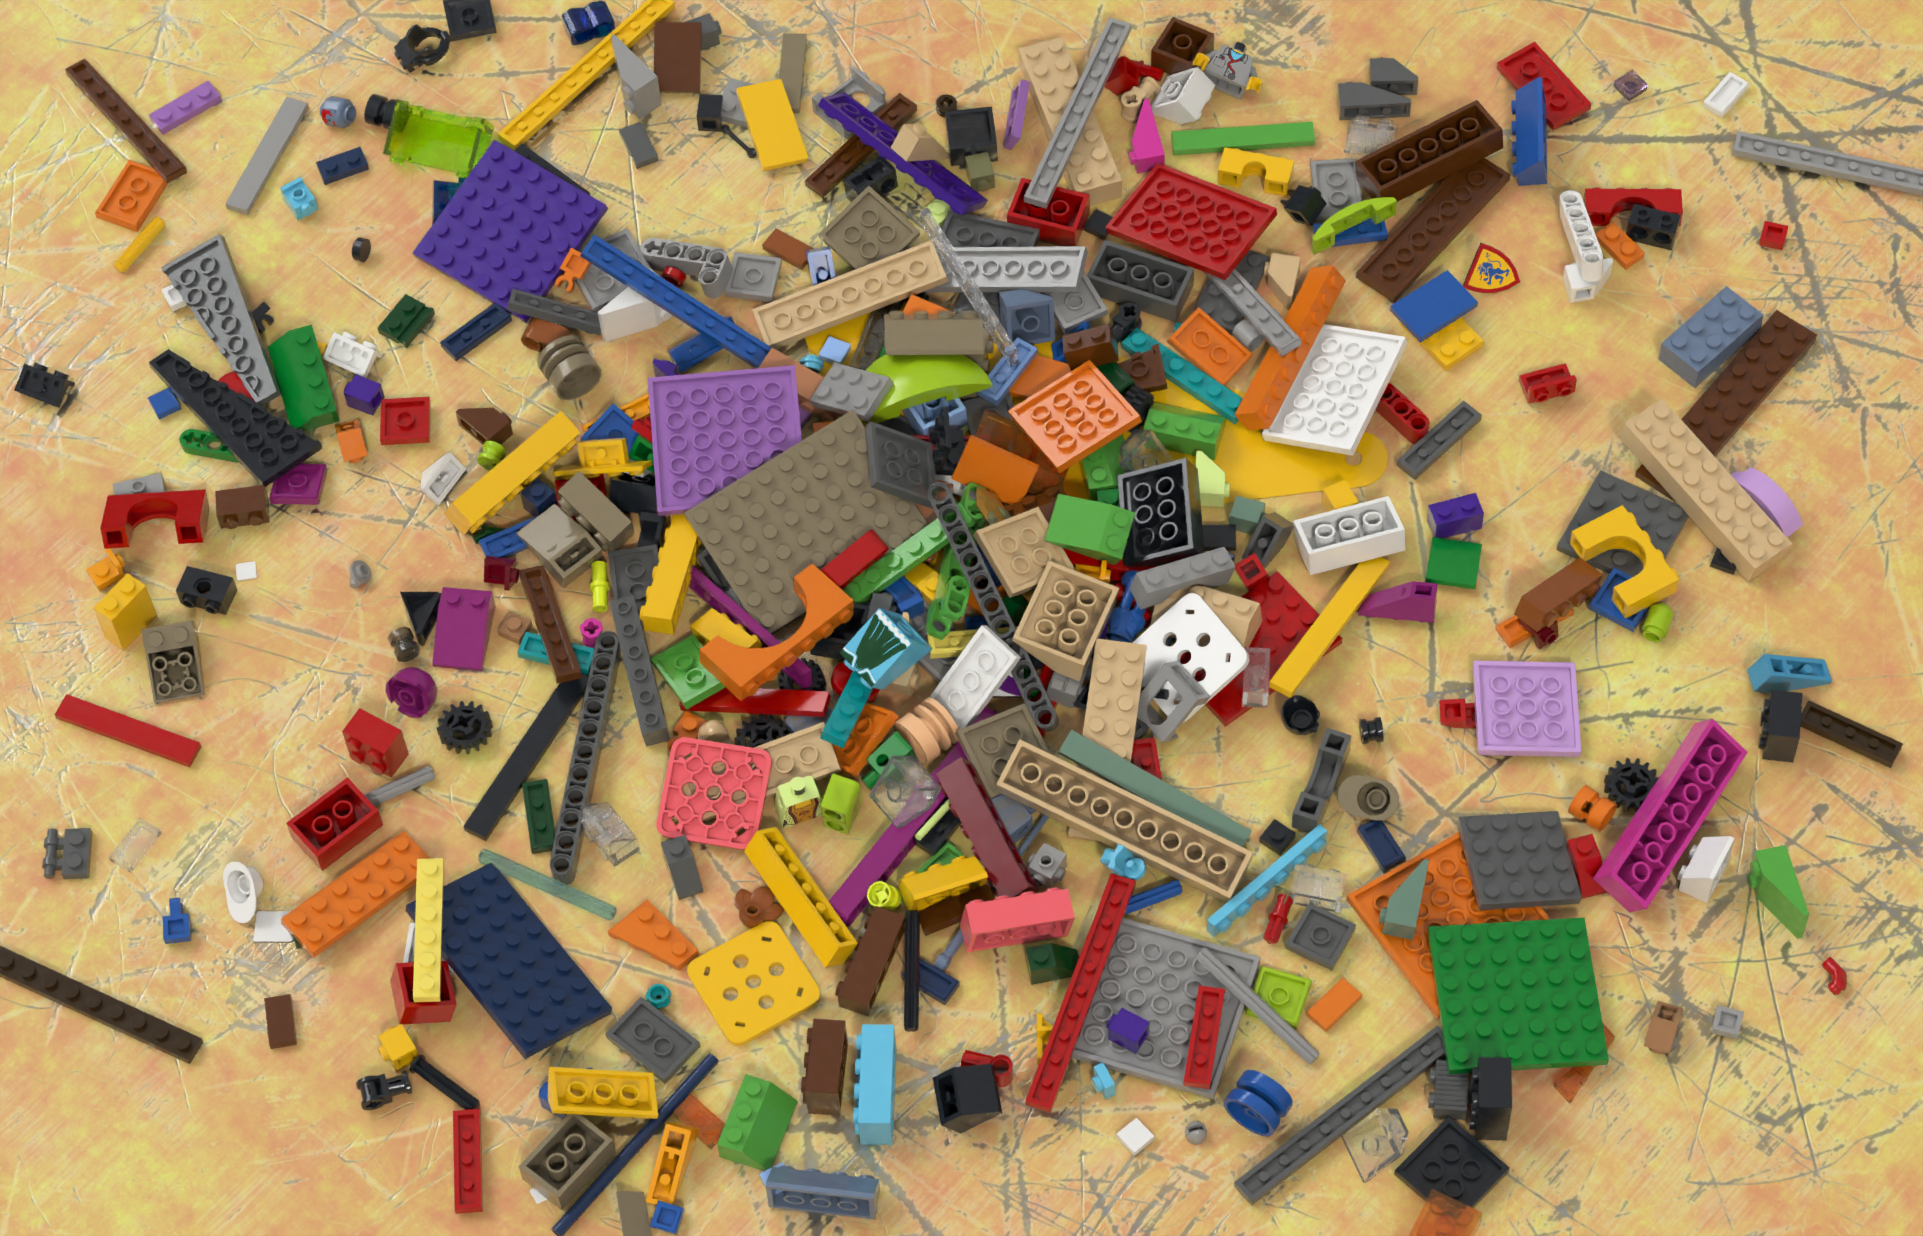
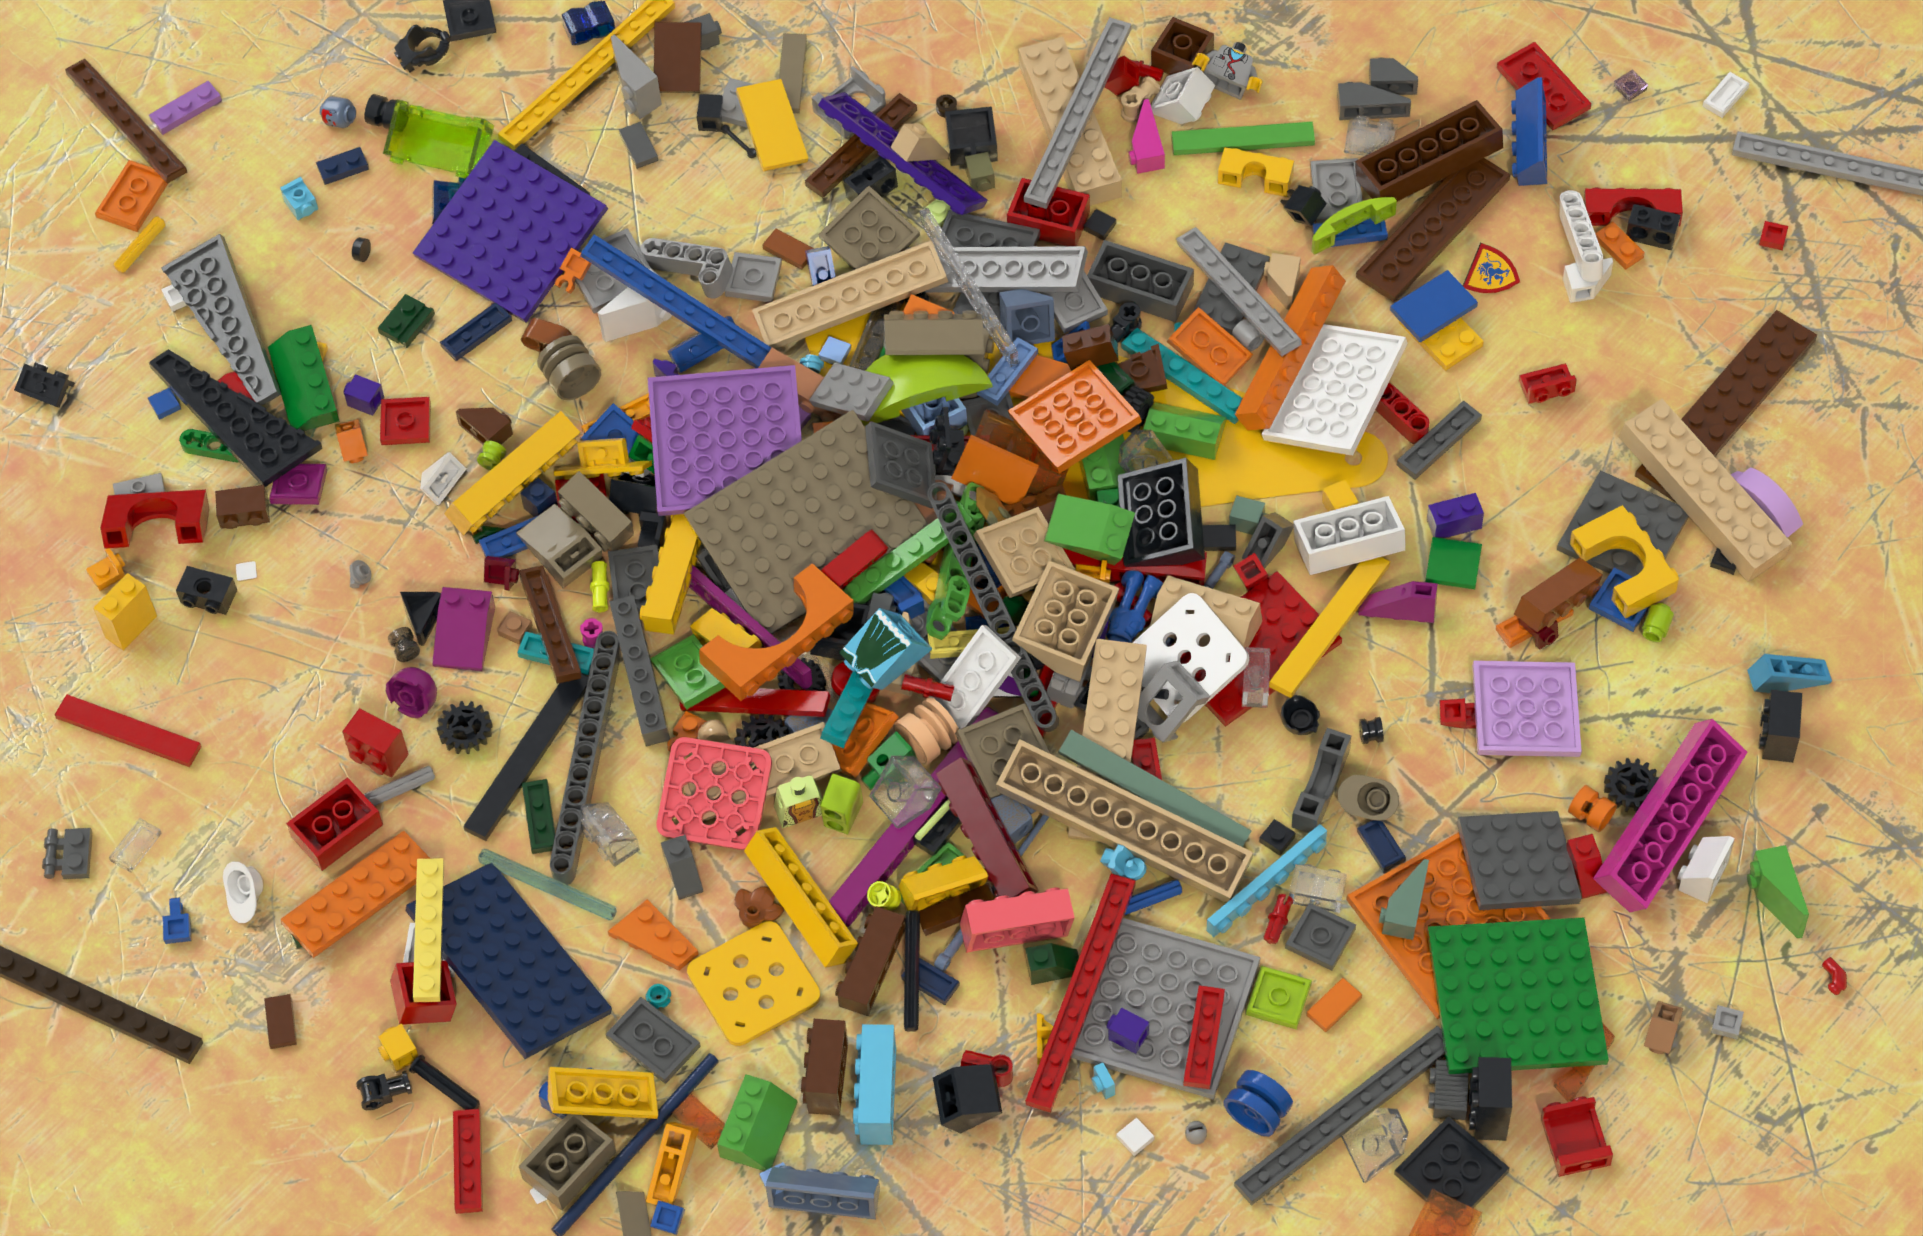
dark tan slope [141,620,205,704] -> none
light grey tile [226,97,309,215] -> none
black tile [252,302,274,333] -> none
white sticker [254,911,292,942] -> none
white bracket [322,332,383,378] -> none
dark grey plate [507,289,601,335] -> none
red tile [661,267,686,287] -> none
medium lavender tile [1003,79,1030,150] -> none
light grey brick [1027,843,1067,889] -> none
red plate [1105,162,1278,280] -> none
light grey arch [1130,547,1235,610] -> none
yellowish green slope [1196,451,1230,507] -> none
light grey axle [1196,947,1319,1064] -> none
sand blue brick [1658,286,1764,388] -> none
dark brown plate [1800,700,1903,768] -> none
none -> red pin [901,674,954,702]
none -> red panel [1541,1096,1613,1177]

